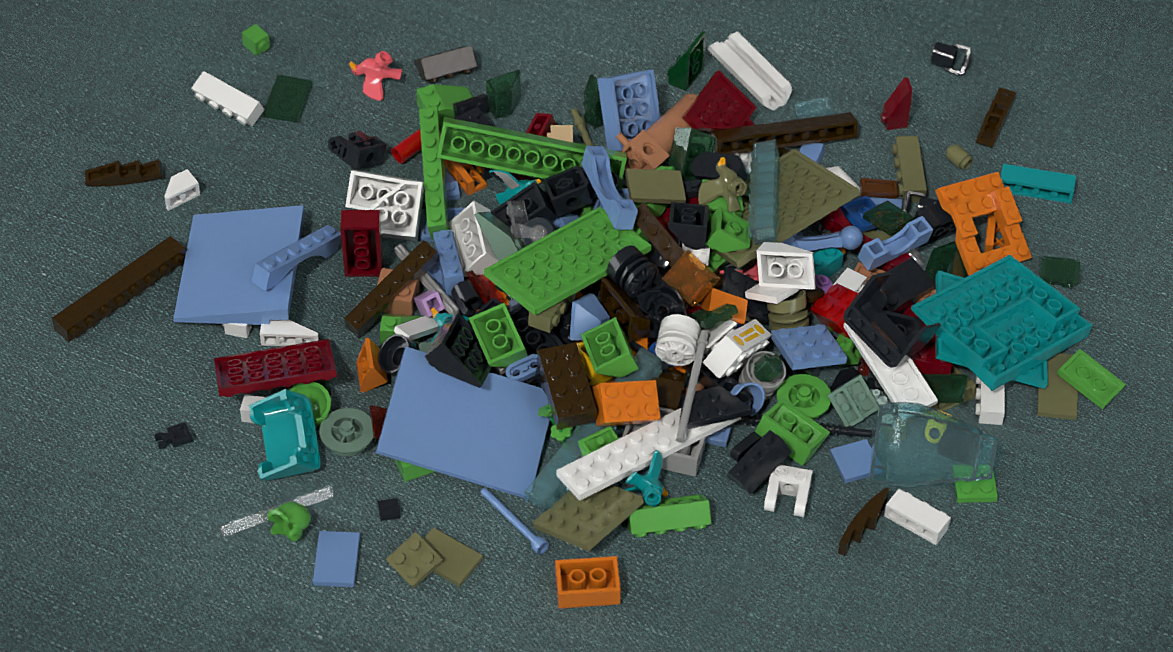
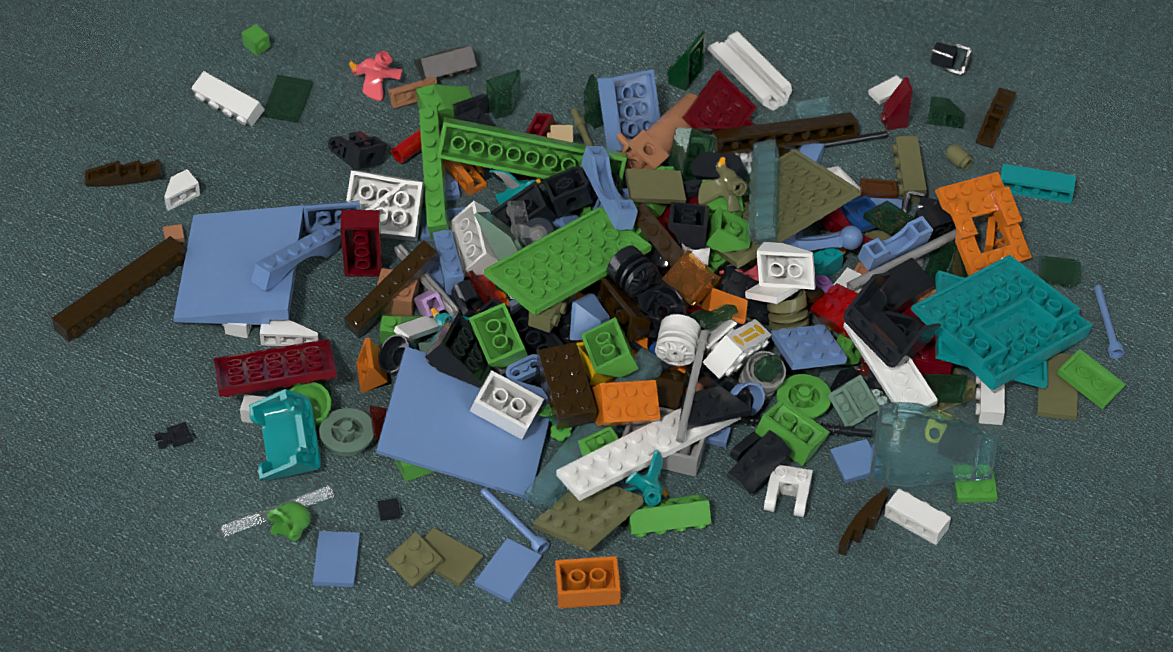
none -> nougat tile [163,224,185,243]
none -> medium blue slope [303,200,360,233]
none -> nougat hinge [388,77,437,108]
none -> white brick [470,371,544,439]
none -> medium blue tile [475,538,542,603]
none -> black bar [819,131,888,148]
none -> light grey piece [846,229,956,290]
none -> white tile [868,75,902,105]
none -> clear green slope [927,96,965,129]
none -> medium blue piece [1094,285,1125,359]

